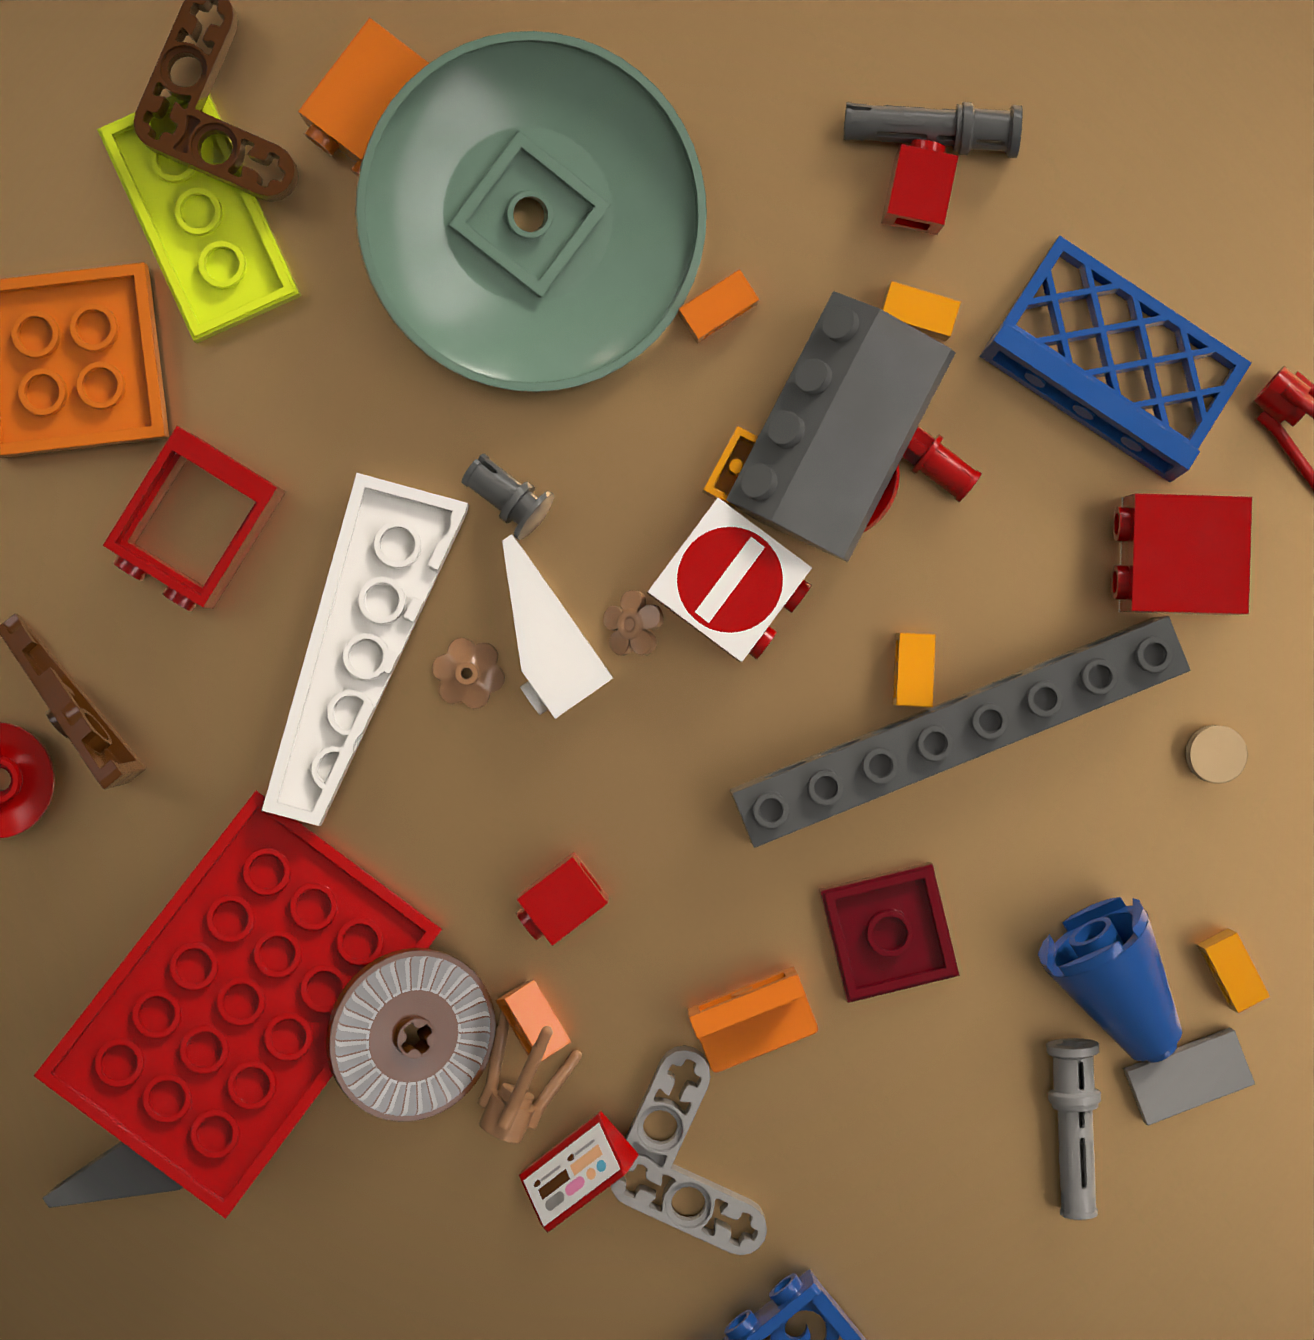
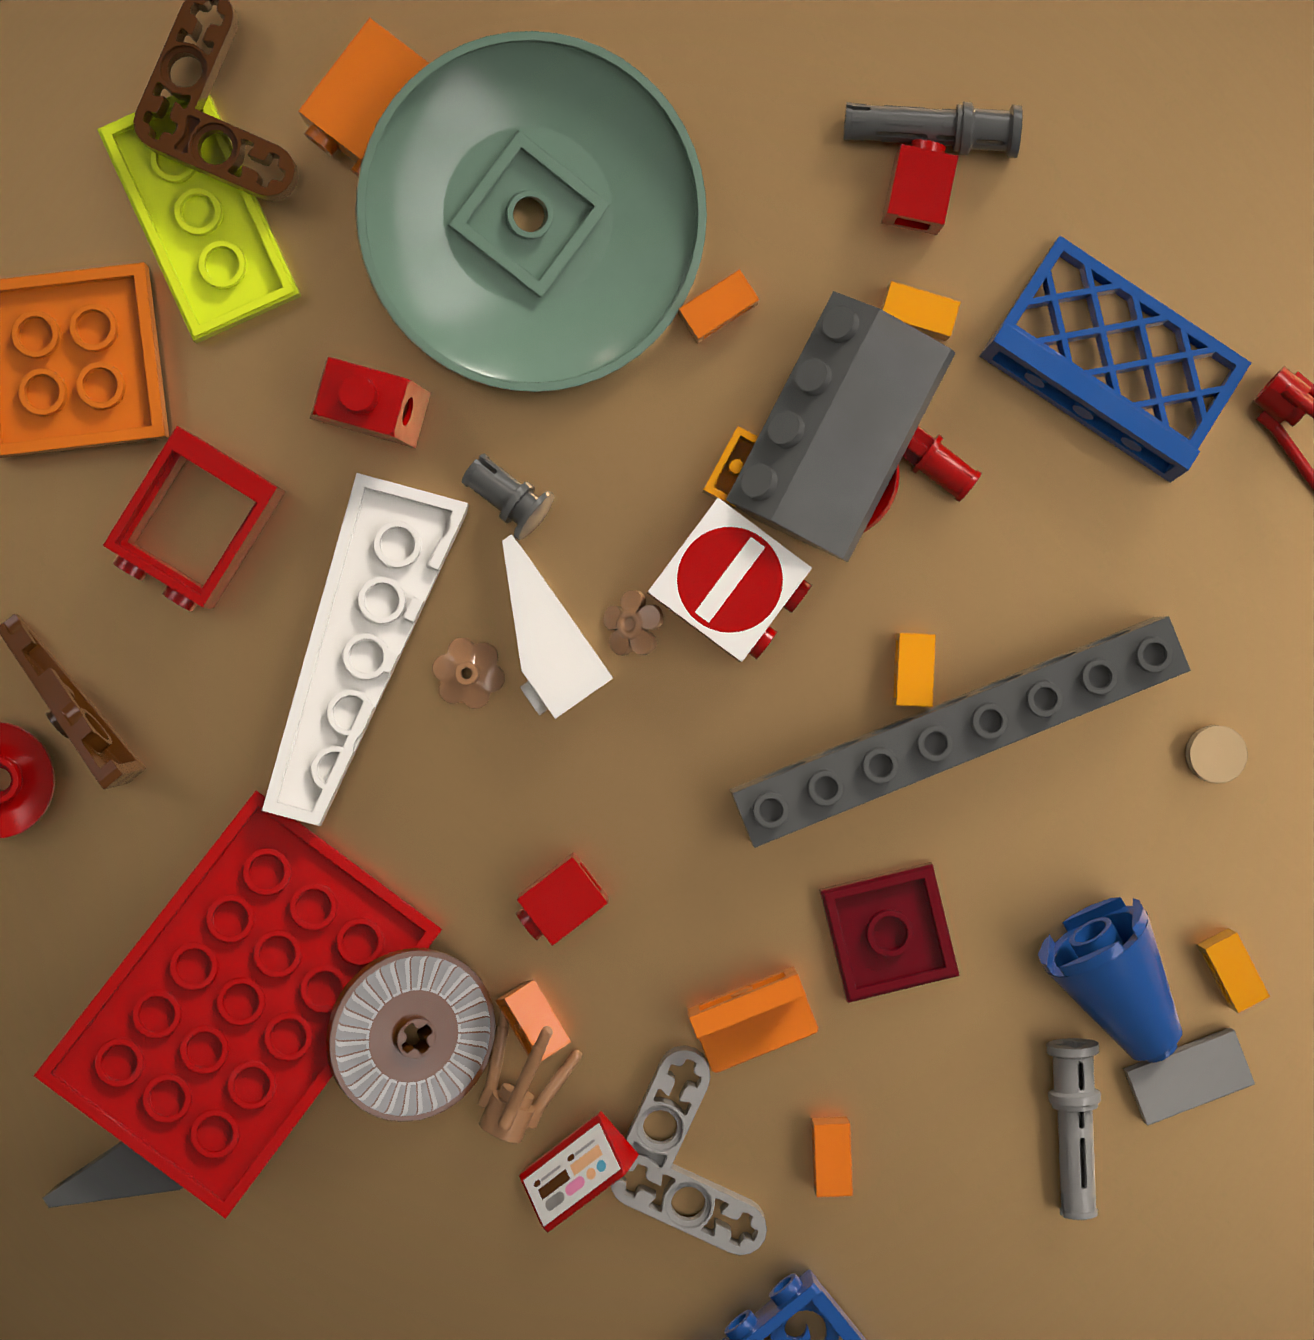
red piece [1111,493,1252,615] -> none
none -> red torso [310,357,431,448]
none -> orange piece [811,1117,853,1197]

